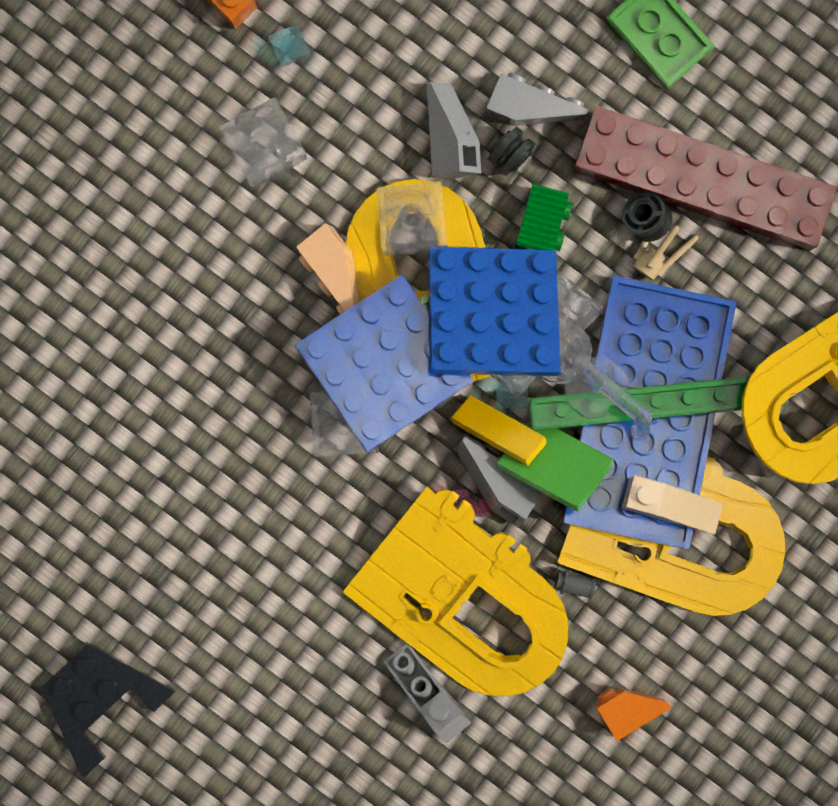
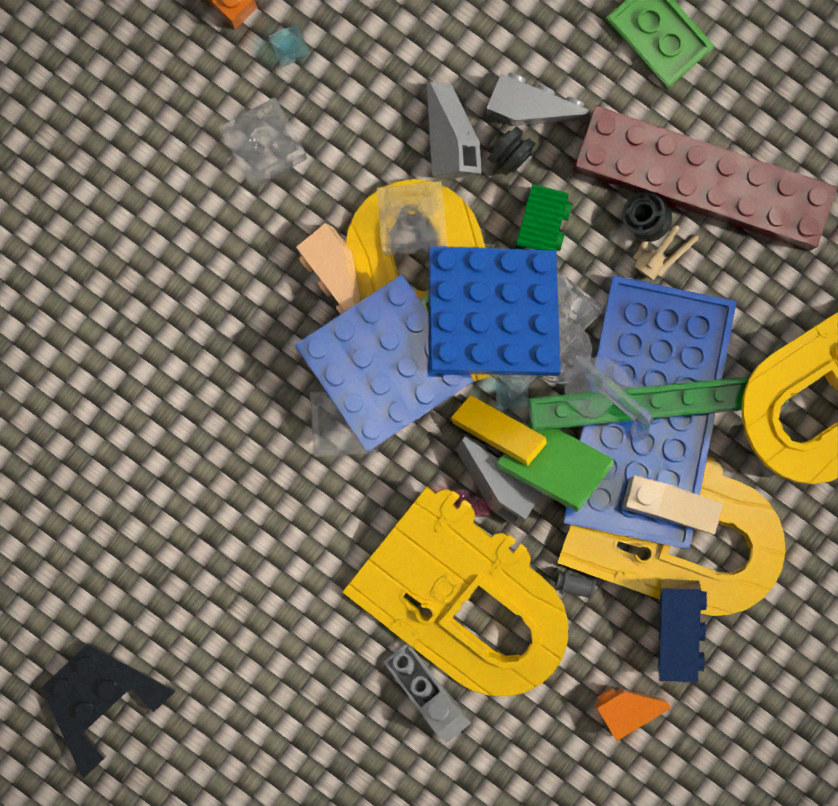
none -> dark blue brick [658,579,707,682]

